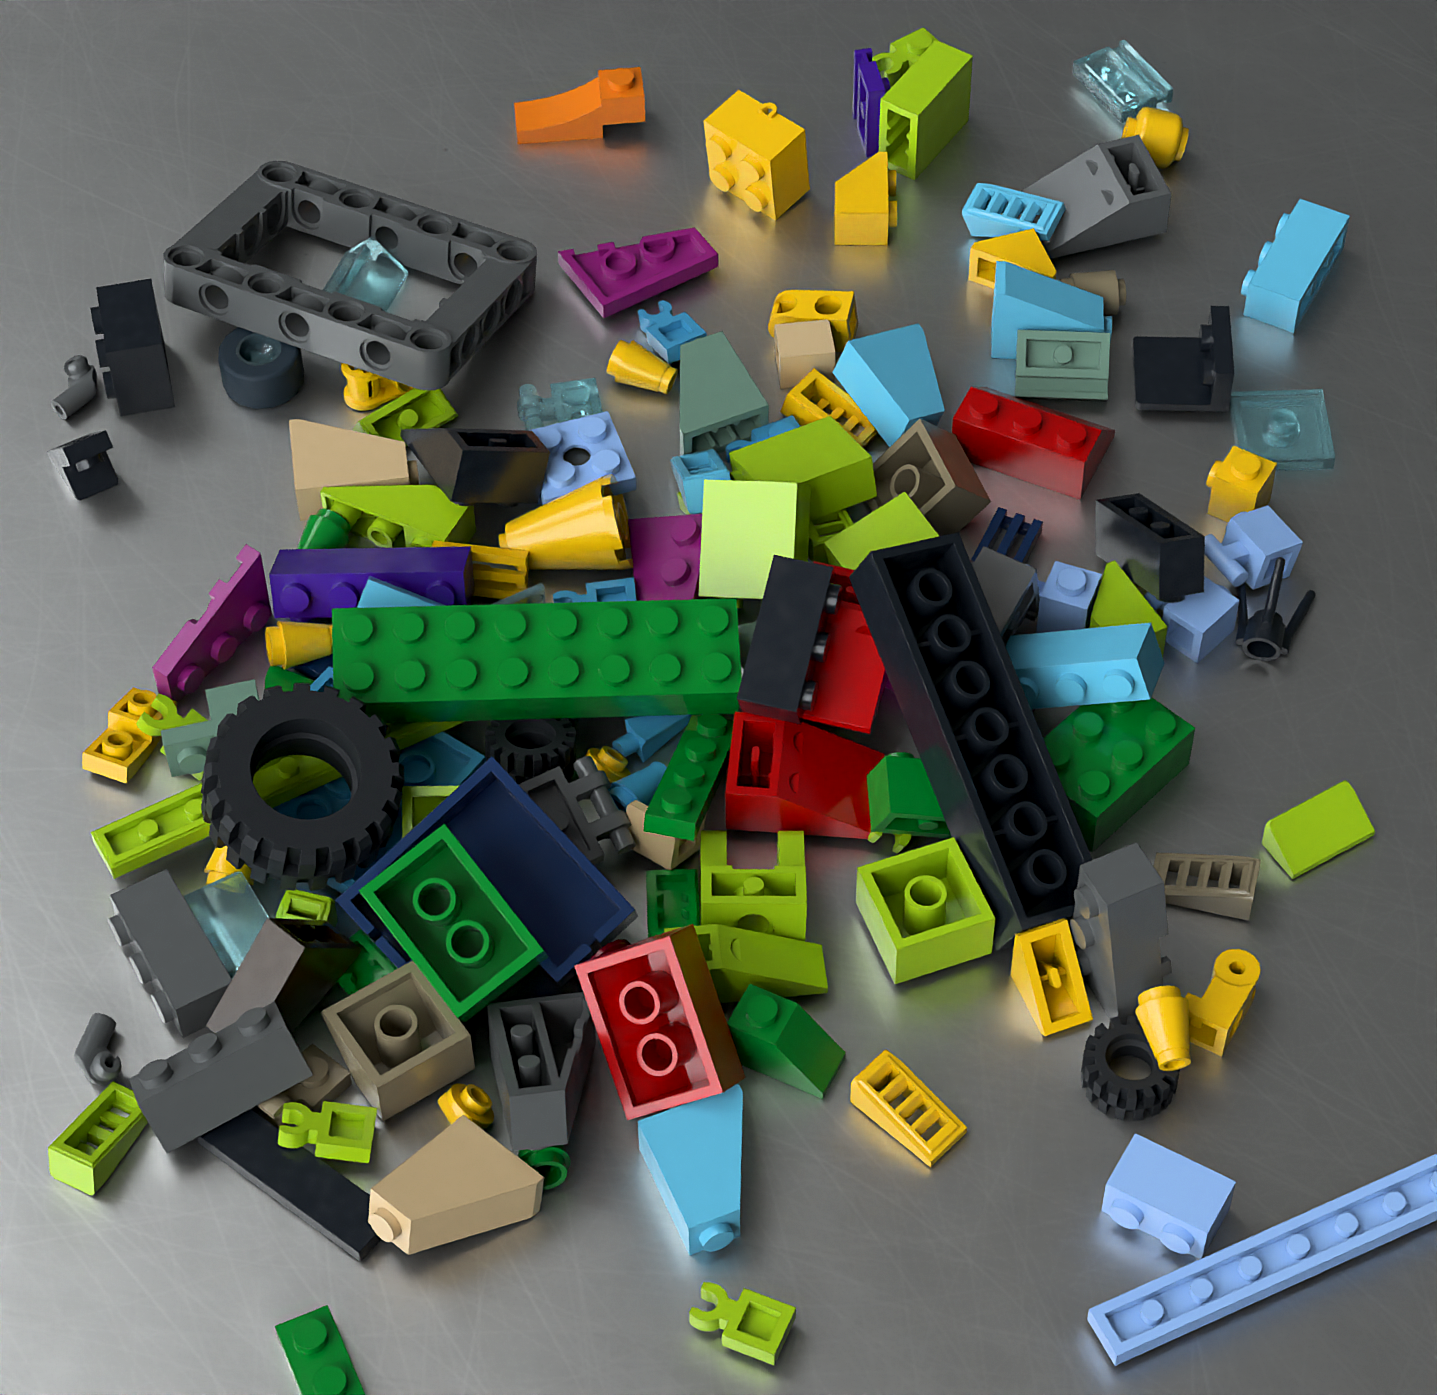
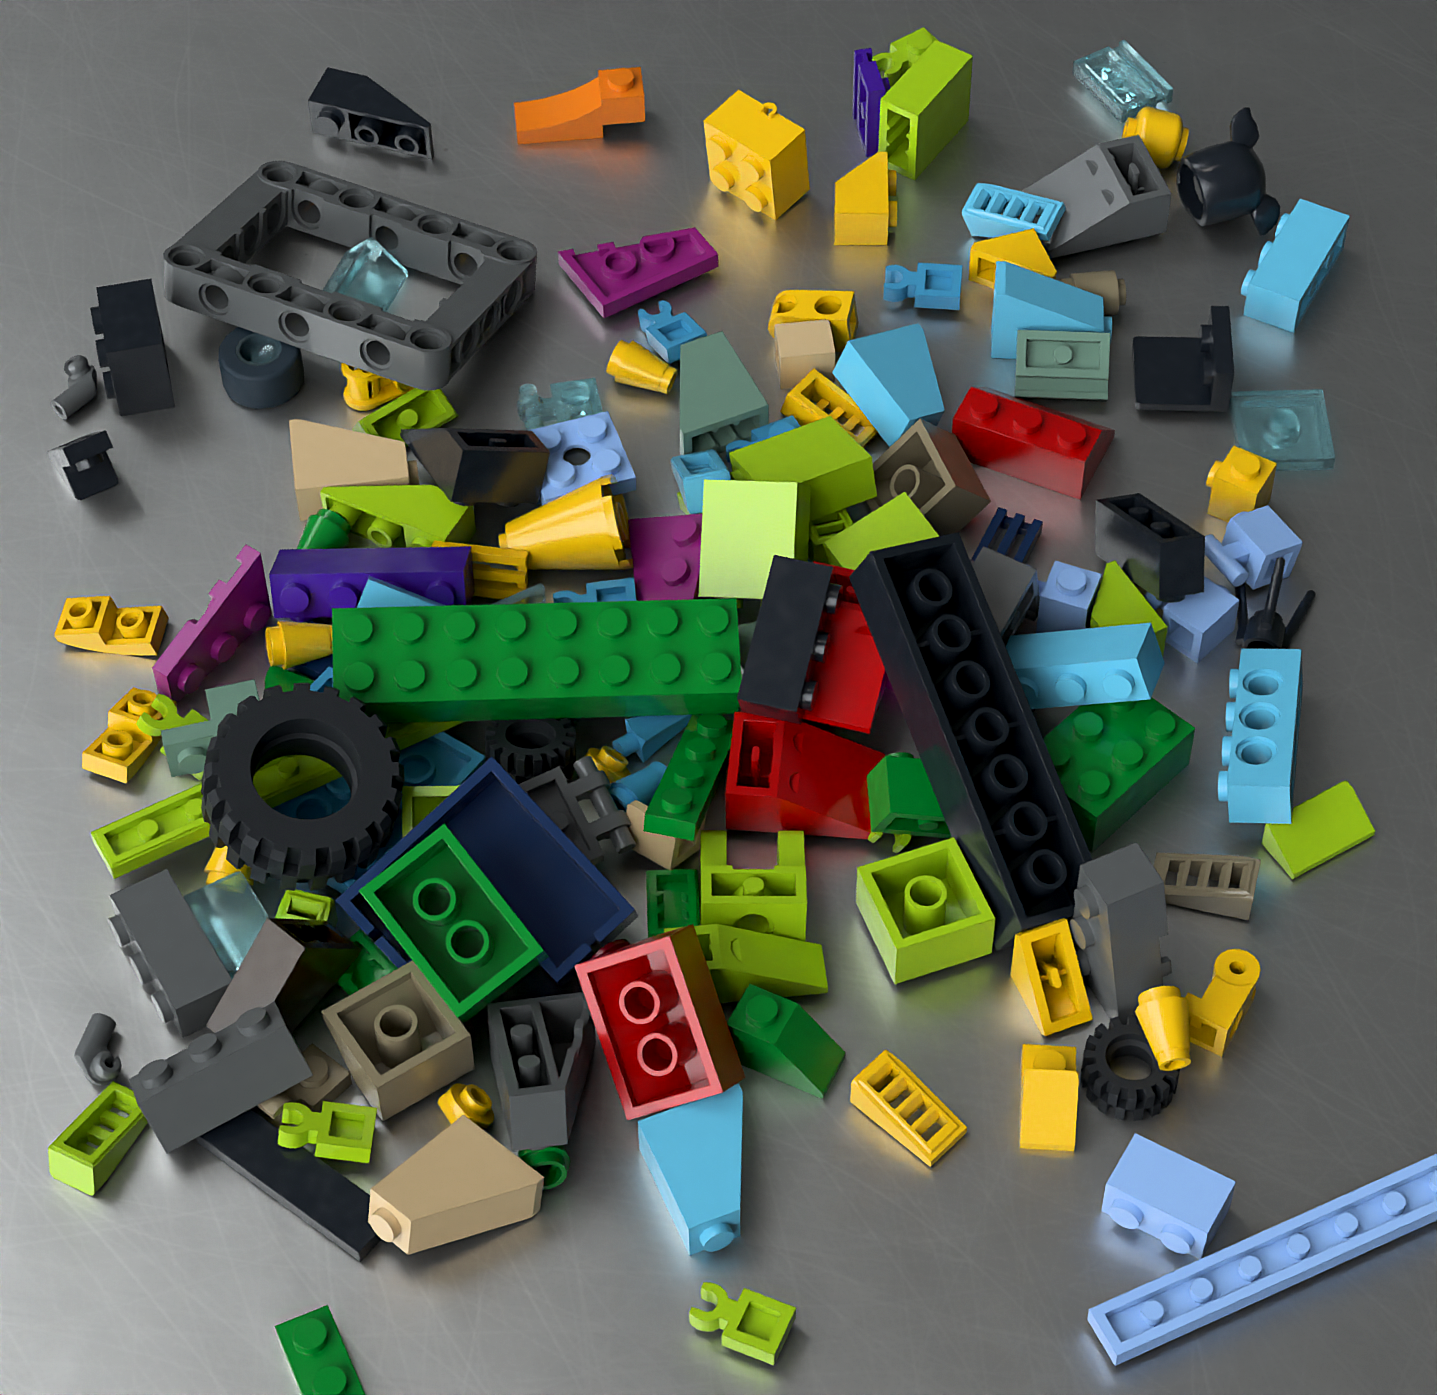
none -> yellow slope [54,596,169,656]
none -> black slope [308,67,434,160]
none -> dark azure plate [883,262,963,310]
none -> yellow slope [1020,1044,1079,1151]
none -> black piece [1176,107,1280,236]
none -> medium azure brick [1218,648,1303,824]

